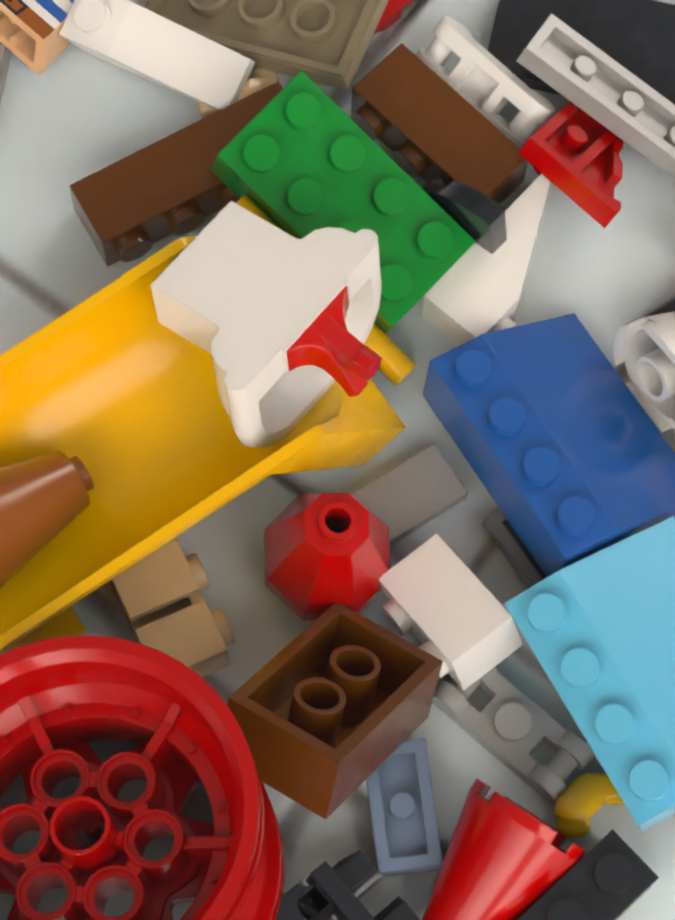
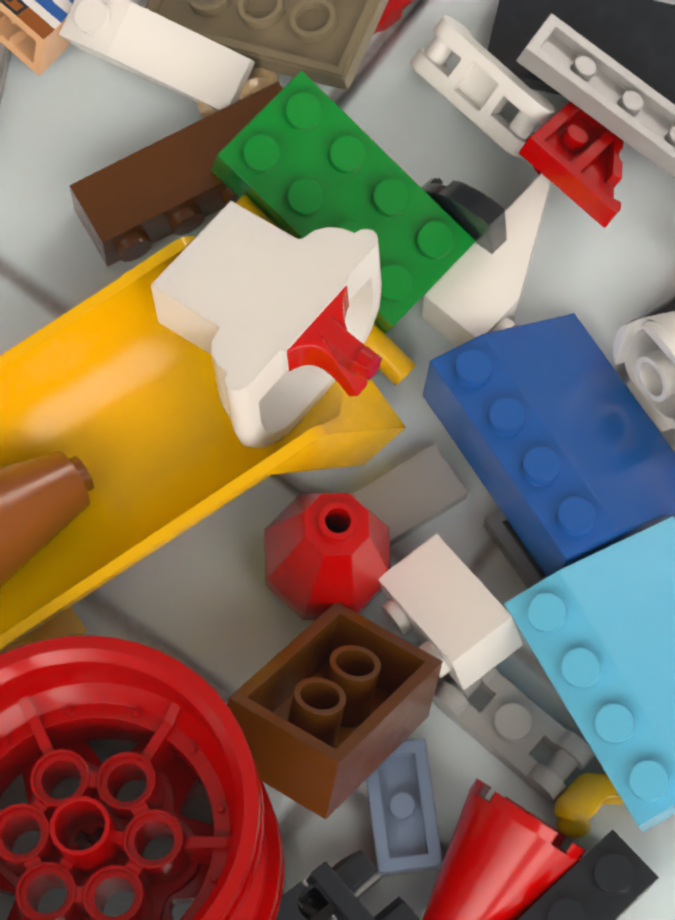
tan piece [111,539,235,677] -> none
reddish brown brick [351,43,528,204] -> none

